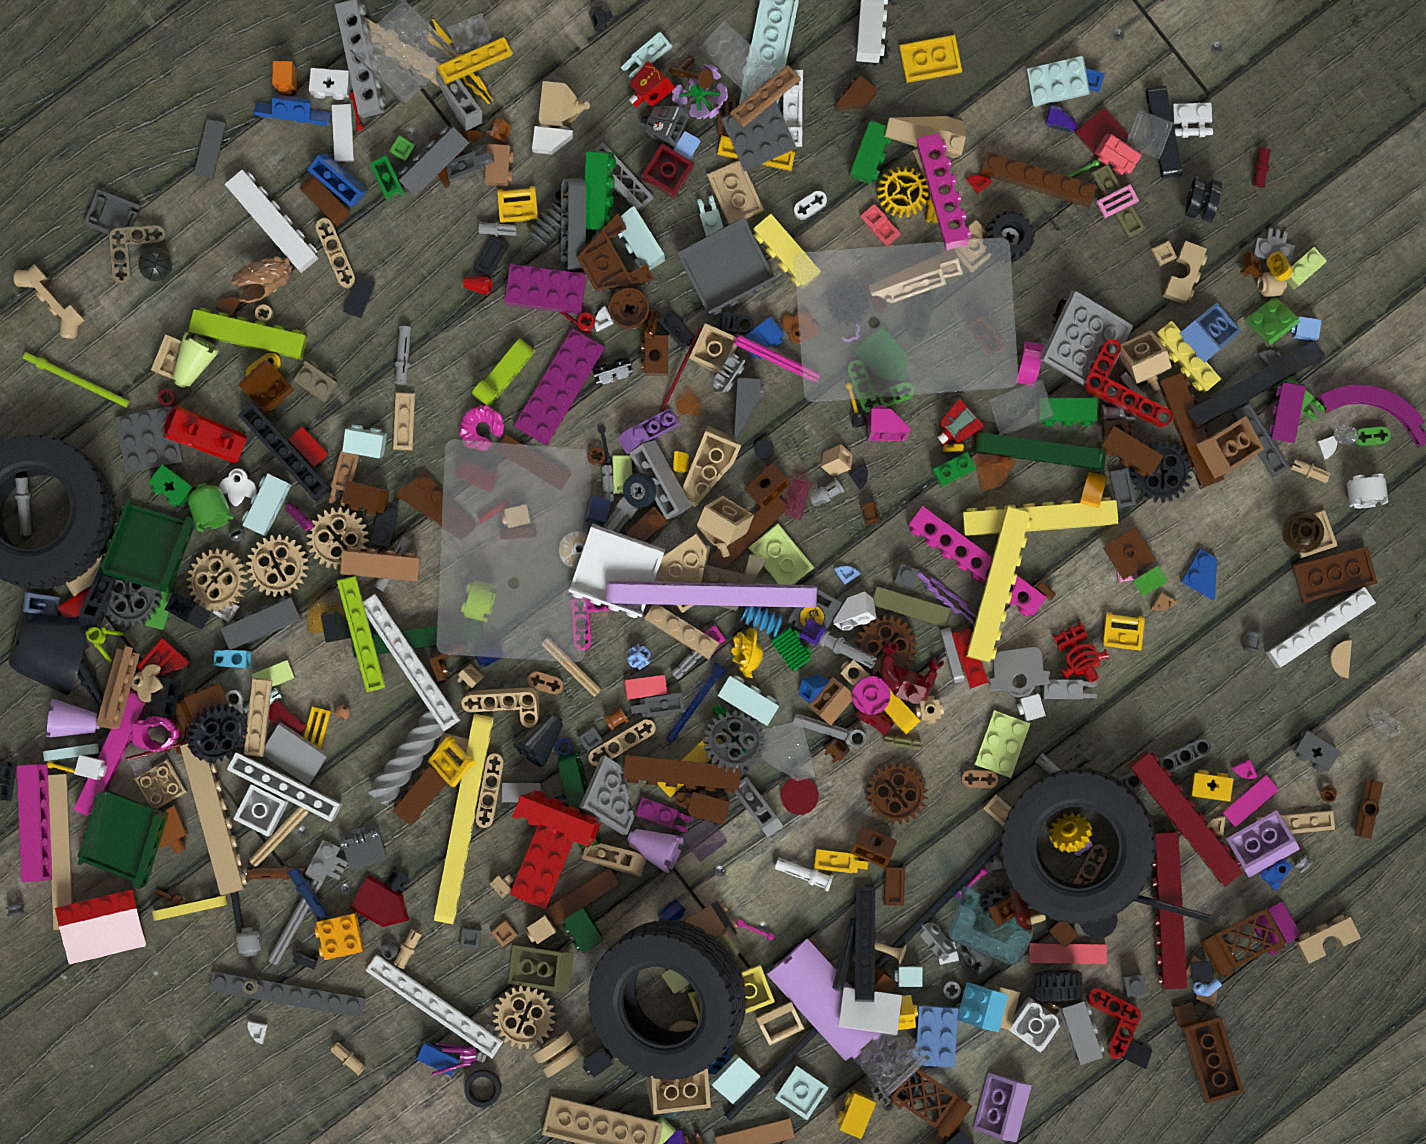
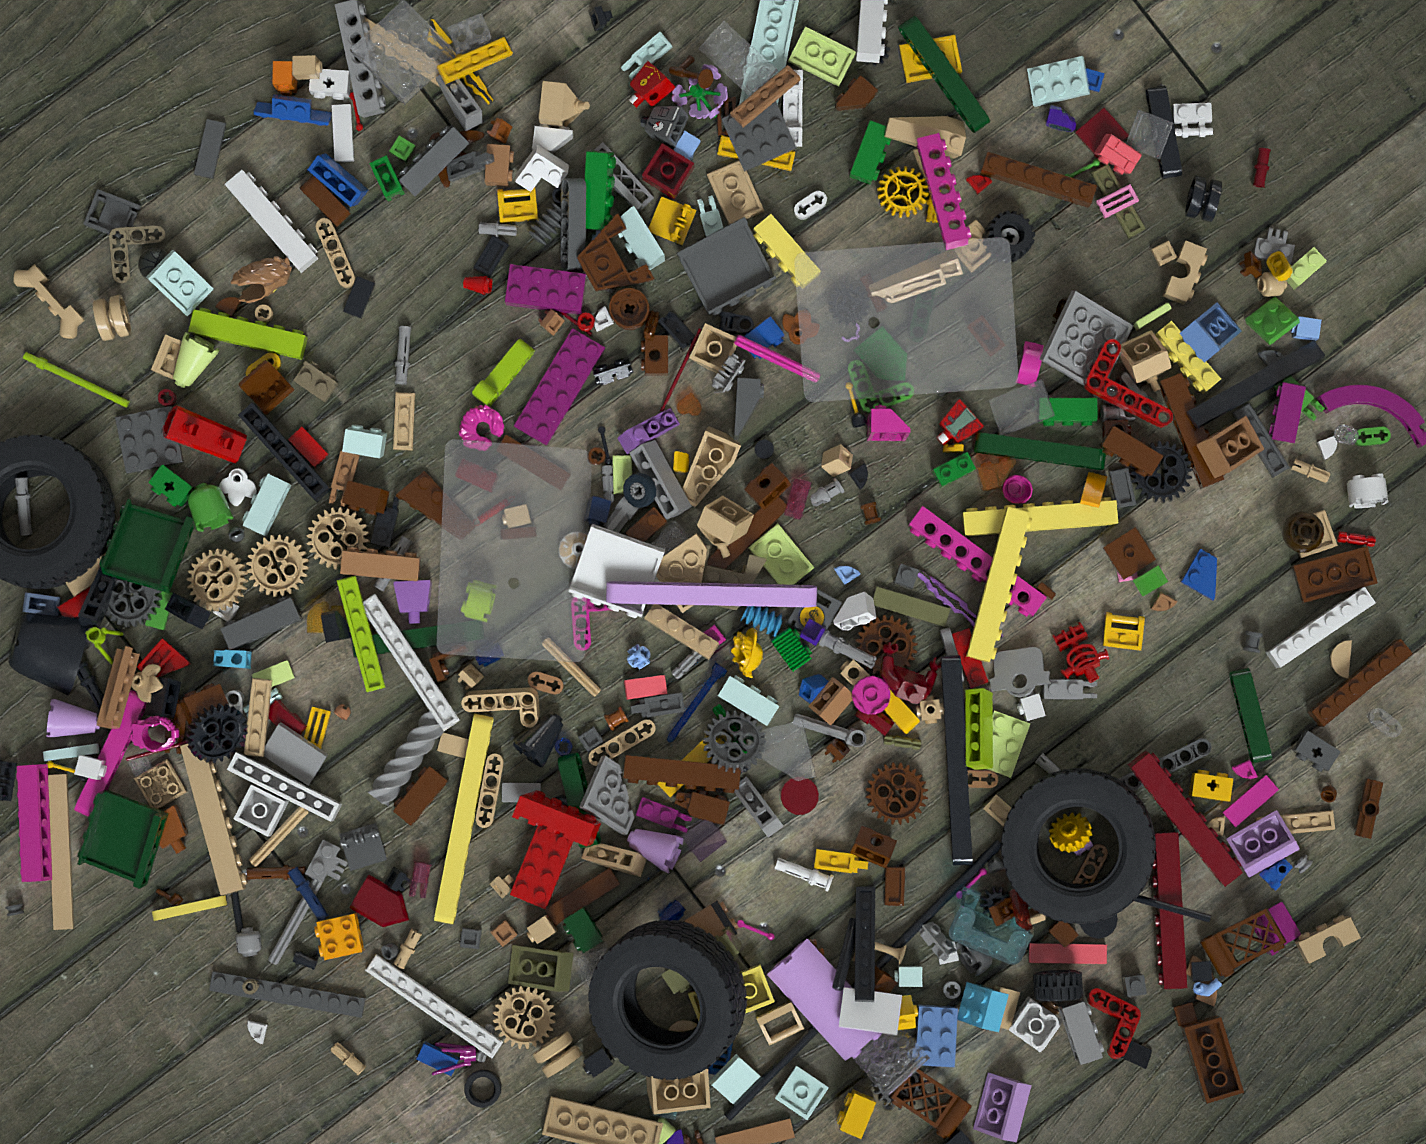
slope [55,889,146,964] -> none
magenta axle [285,503,314,531] -> none
yellow plate [428,736,476,787] -> none
coral slope [860,204,901,247] -> none
none -> tan wheel [93,294,131,341]
none -> light aqua plate [146,250,213,316]
none -> tan brick [292,55,322,80]
none -> medium lavender torso [394,580,432,624]
none -> clear pink hinge [409,861,432,898]
none -> white brick [515,144,569,192]
none -> medium nougat tile [538,309,565,336]
none -> yellow hinge [648,196,697,246]
none -> yellowish green plate [788,27,856,87]
none -> dark green beam [898,16,990,133]
none -> black beam [941,655,973,866]
none -> lime brick [965,688,993,770]
none -> dark pink hair [1002,475,1033,504]
none -> yellowish green tile [1133,303,1172,331]
none -> dark green beam [1229,668,1272,764]
none -> reddish brown brick [1307,639,1413,727]
none -> red axle [1337,532,1376,547]

